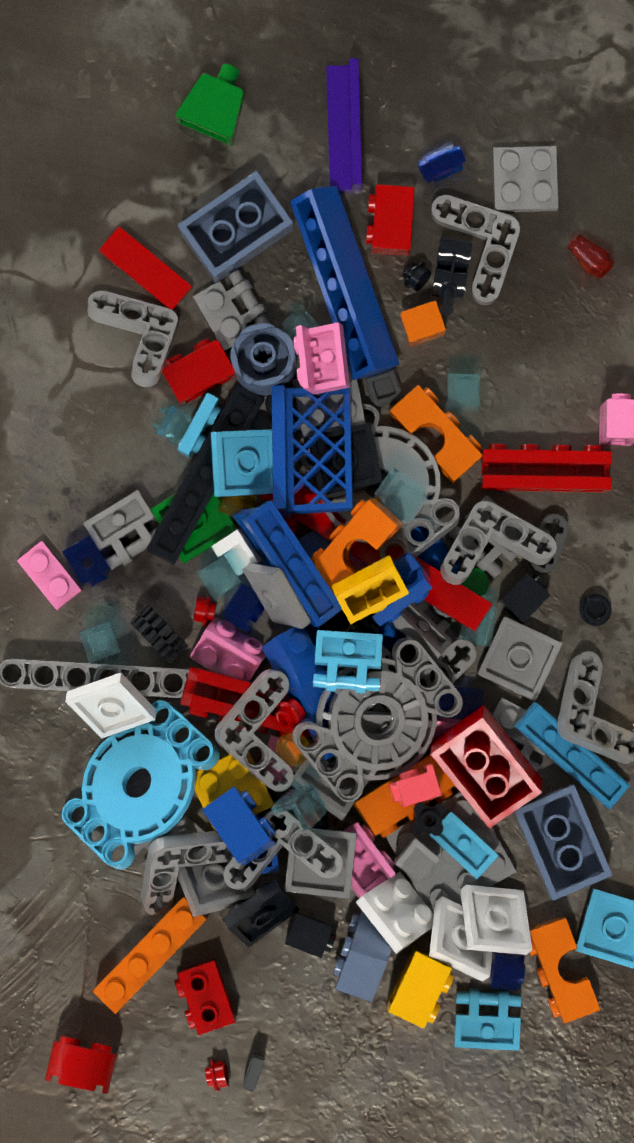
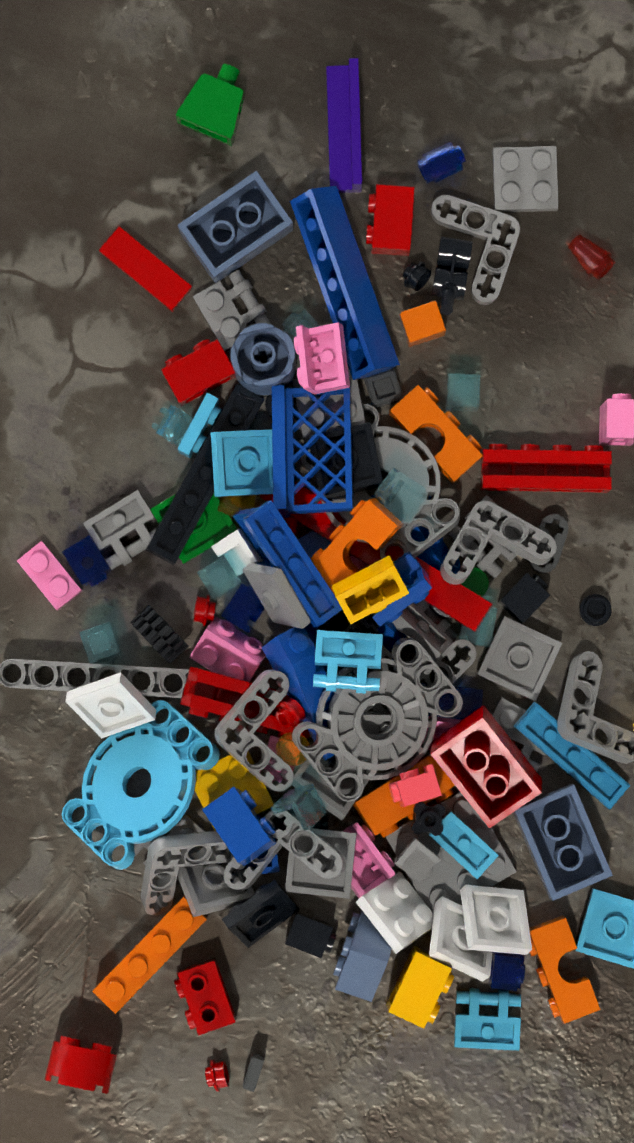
light grey beam [87,291,178,387] -> none

